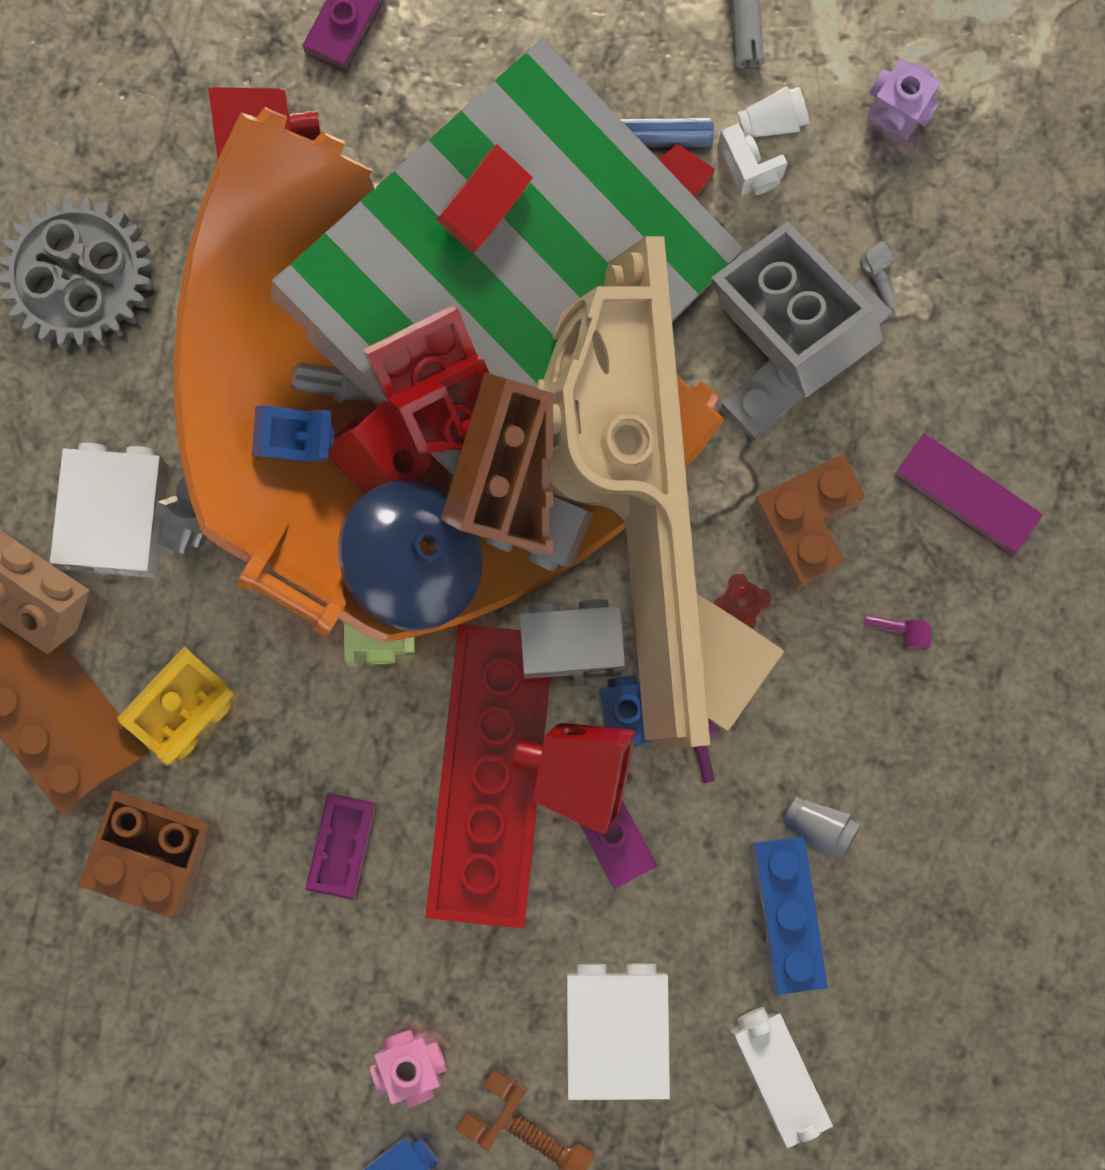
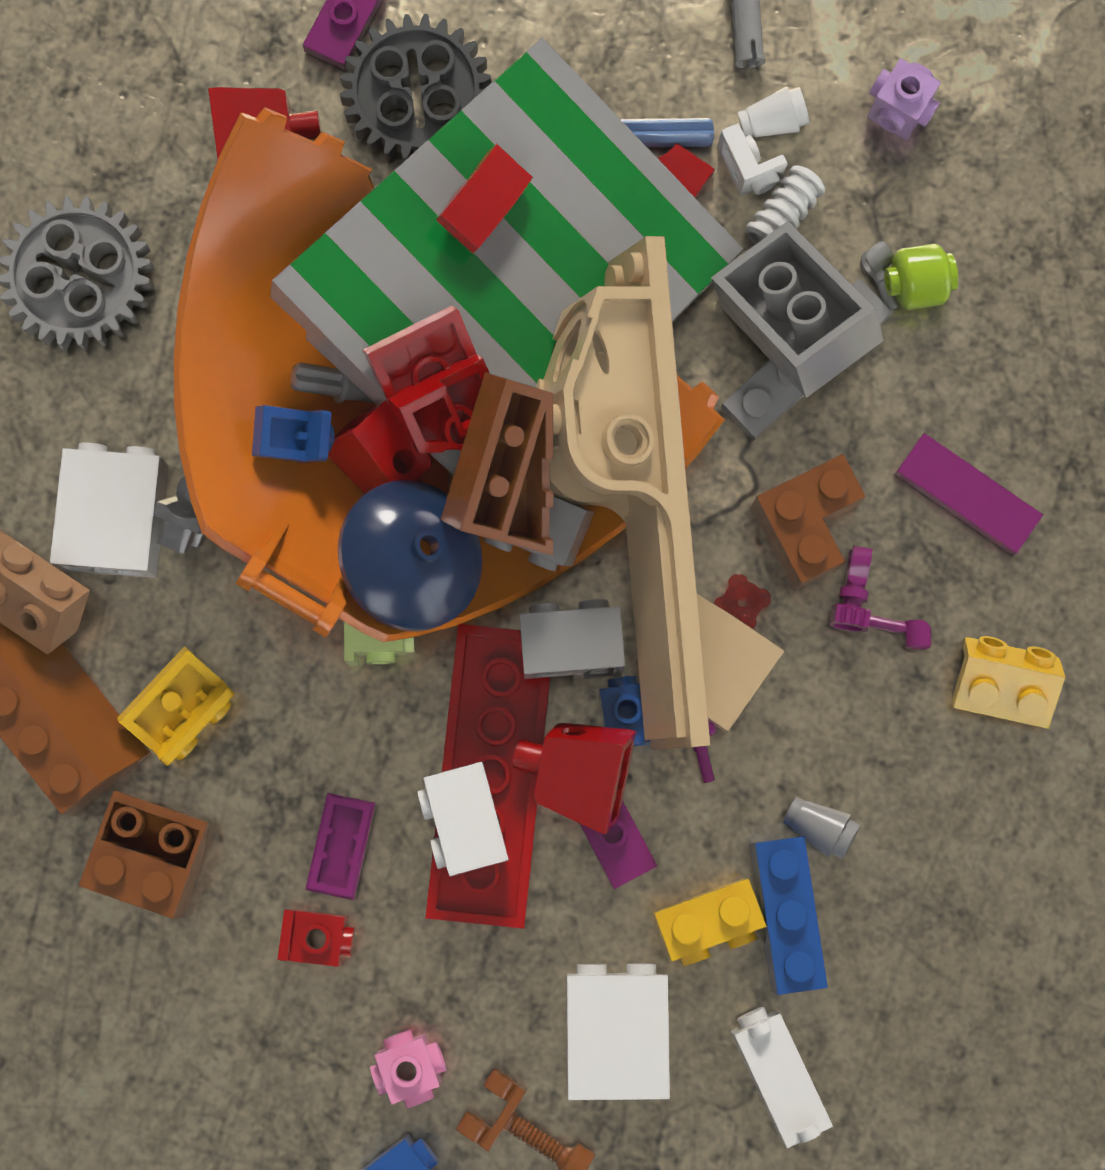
none -> red brick [277,909,355,967]
none -> dark grey gear [340,14,492,162]
none -> white brick [418,762,509,876]
none -> yellow brick [651,879,767,967]
none -> white piece [745,166,825,245]
none -> magenta piece [829,545,872,632]
none -> lime head [884,244,958,310]
none -> yellow bracket [952,636,1066,729]

